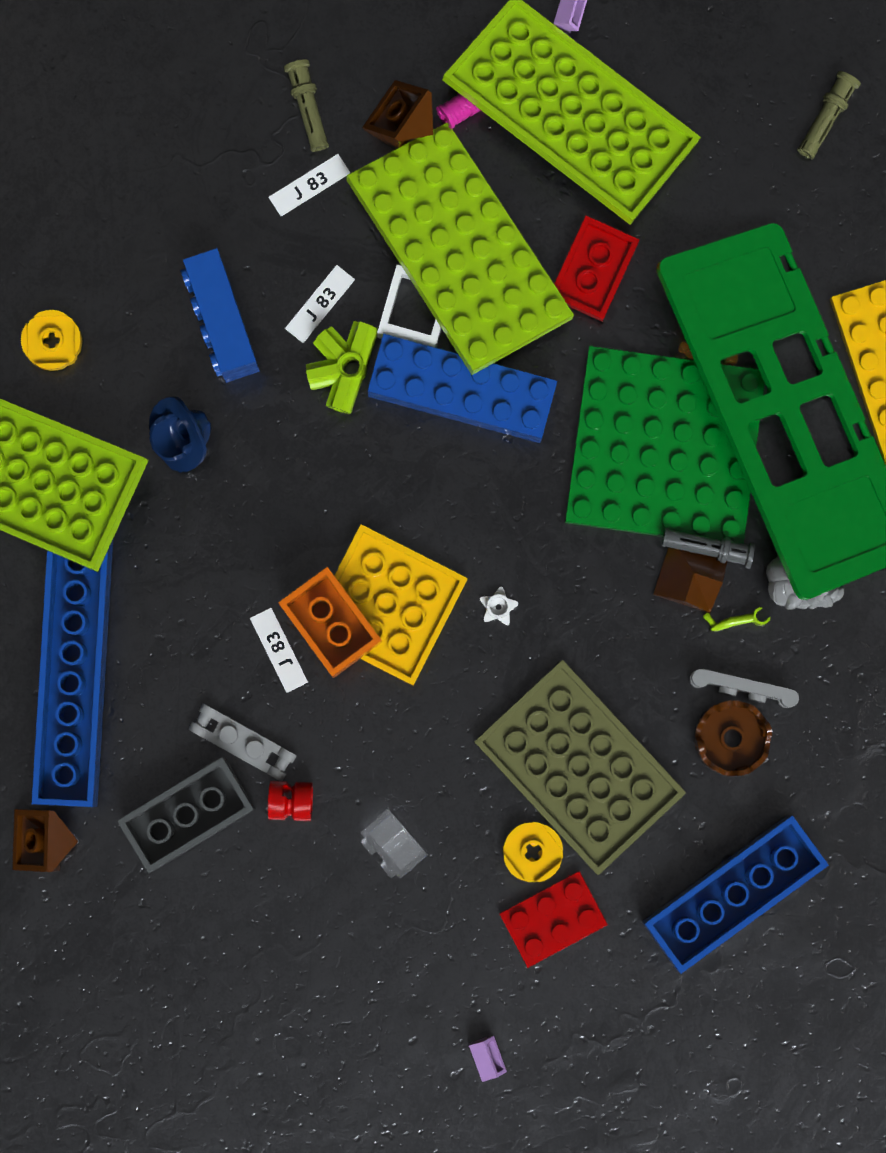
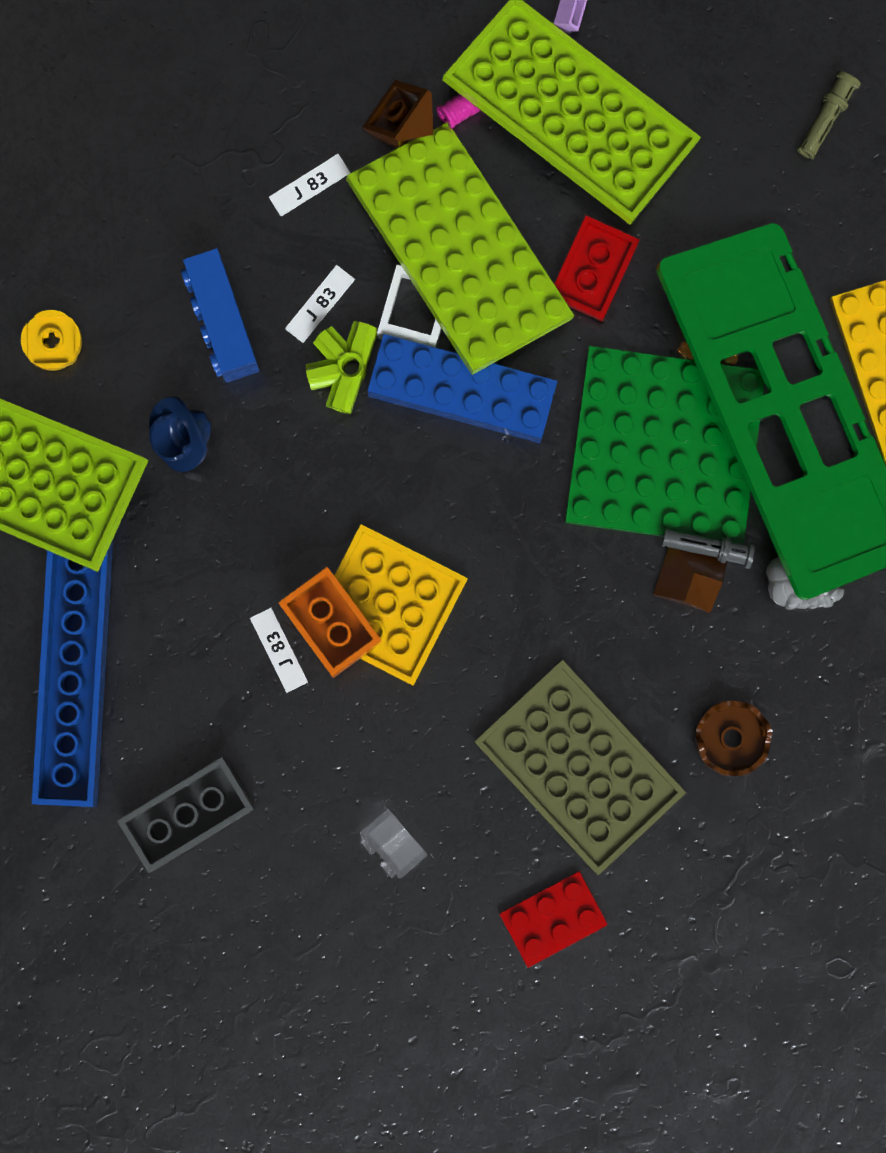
reddish brown slope [12,809,78,872] -> none
light grey plate [188,703,297,781] -> none
red wheel [268,781,313,821] -> none
olive pin [283,59,329,152] -> none
lavender piece [469,1036,507,1082] -> none
white plate [480,587,519,625] -> none
yellow plate [503,822,563,882] -> none
blue brick [642,815,829,974] -> none
light grey plate [689,669,799,708] -> none
lime piece [703,607,771,631] -> none

